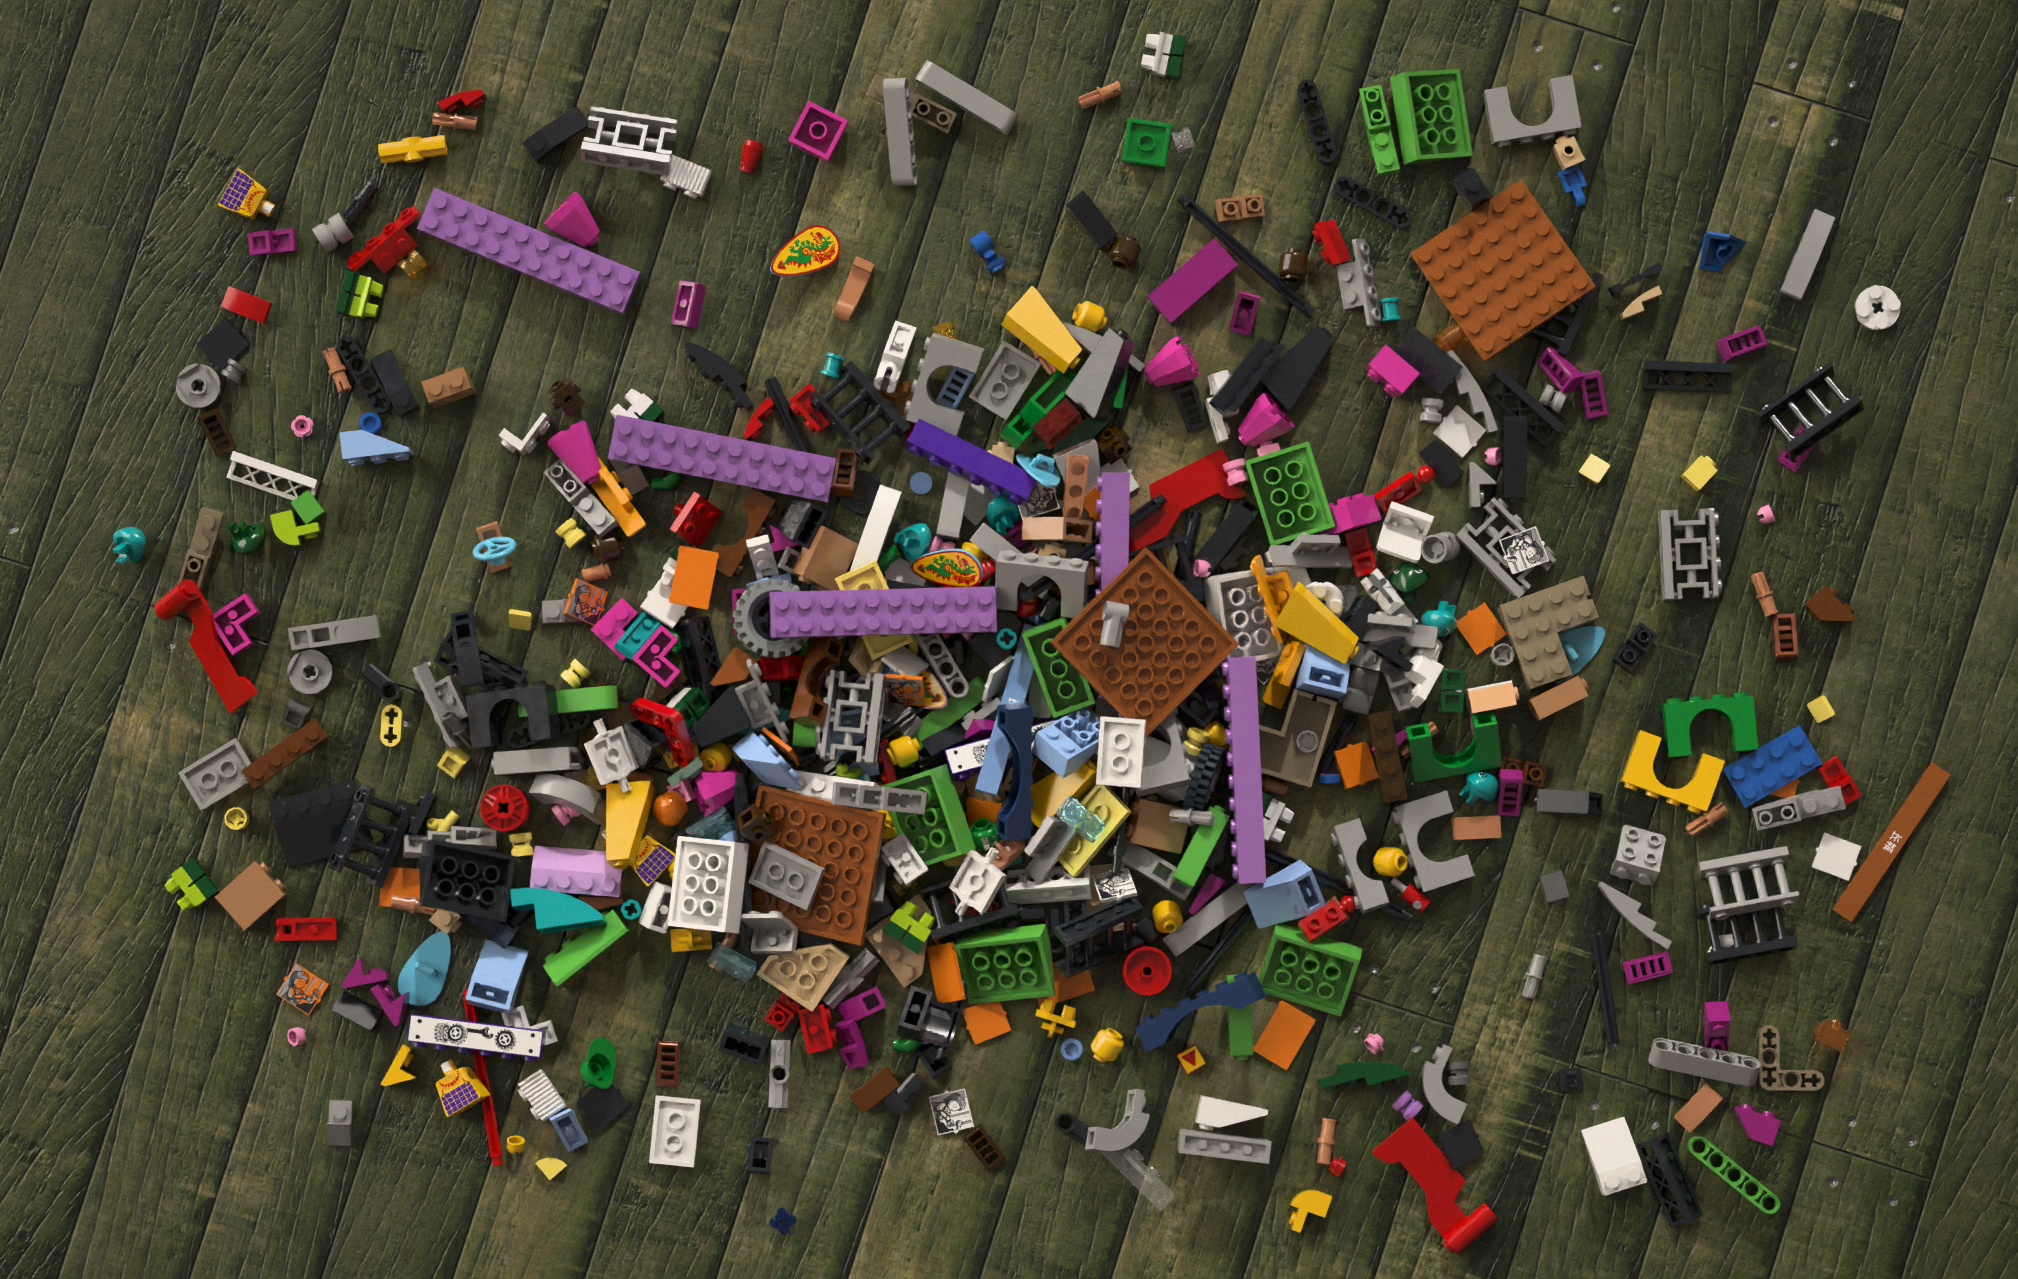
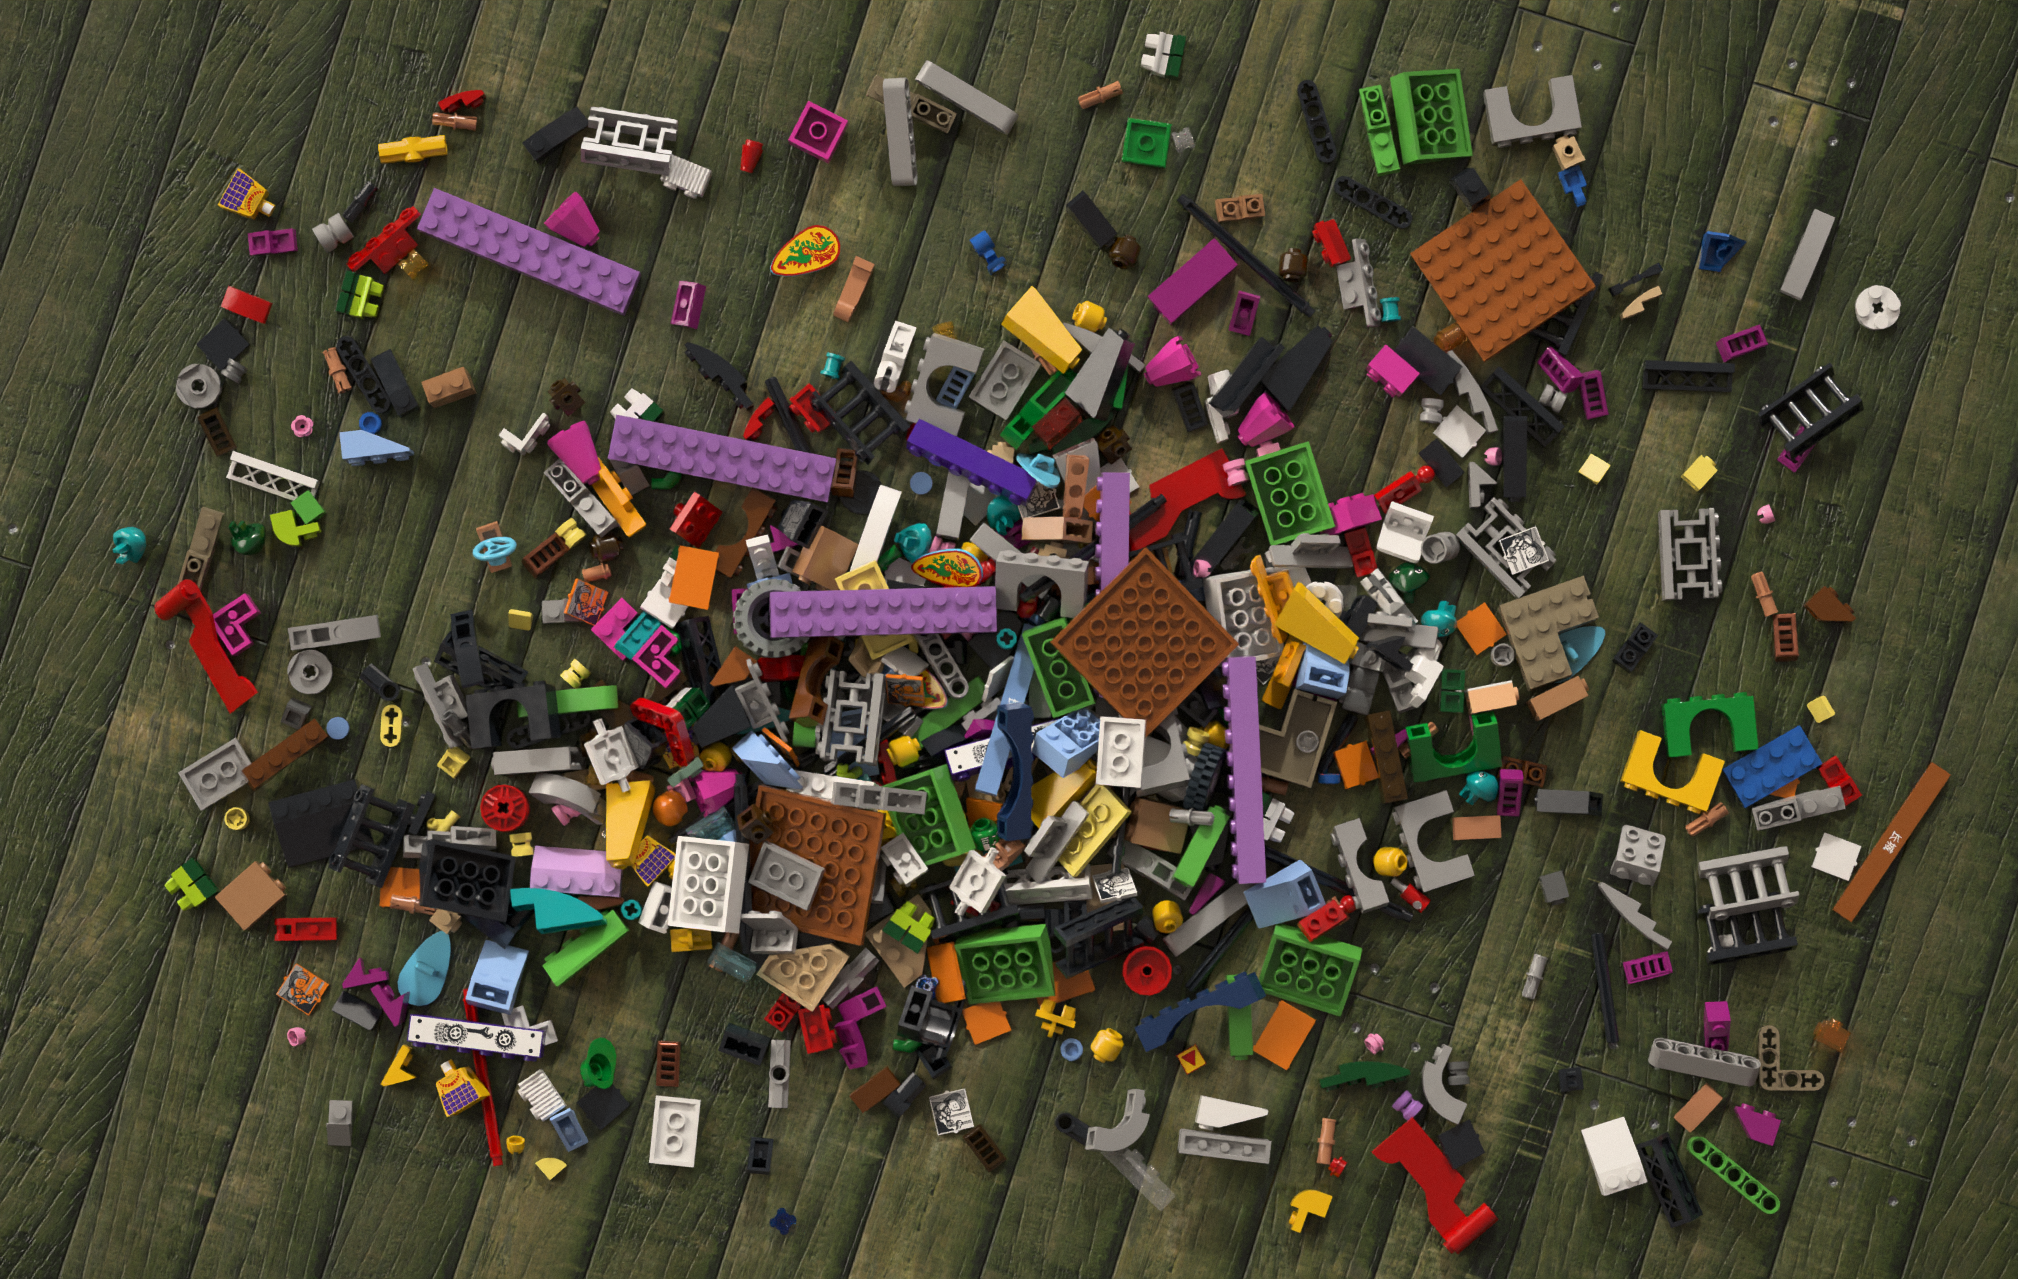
clear light blue slope [1056,796,1106,843] -> none
light grey piece [1099,600,1129,648] -> none
none -> medium blue tile [326,717,350,740]
none -> copper slope [521,532,570,578]
none -> clear blue plate [916,974,939,999]

